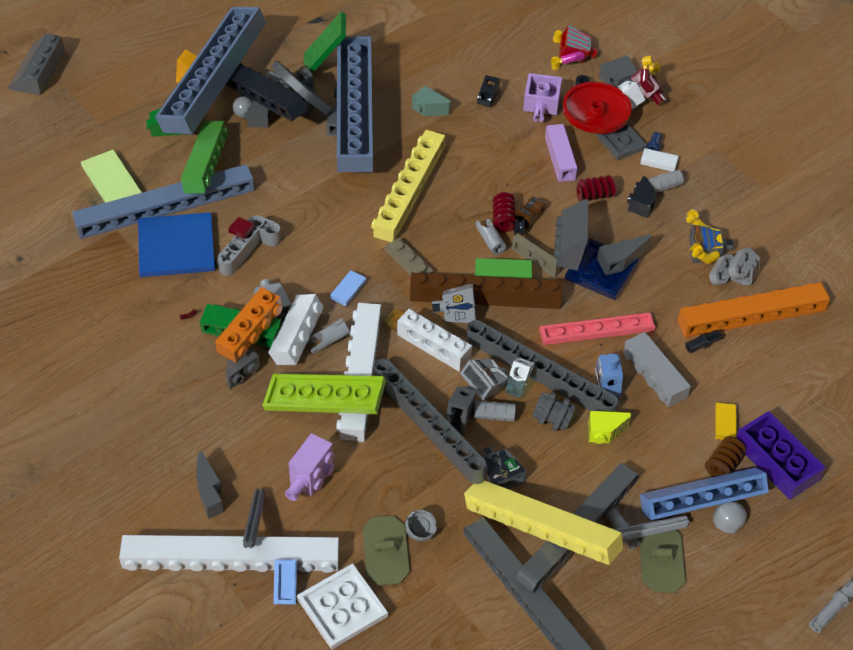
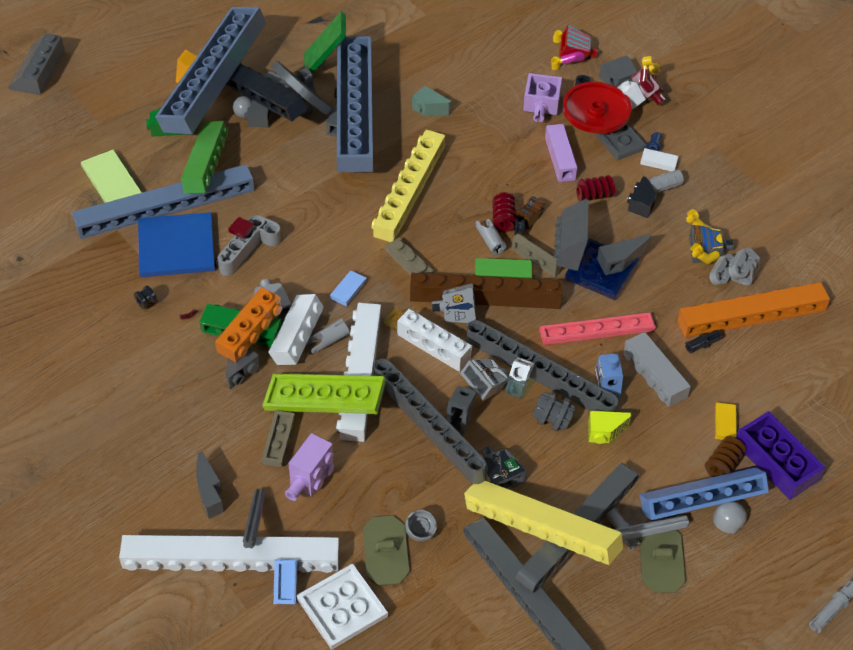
light grey axle [474,400,515,422] -> none
black leg [477,75,500,108] -> none
none -> black wheel [134,285,157,309]
none -> dark tan plate [261,410,295,468]

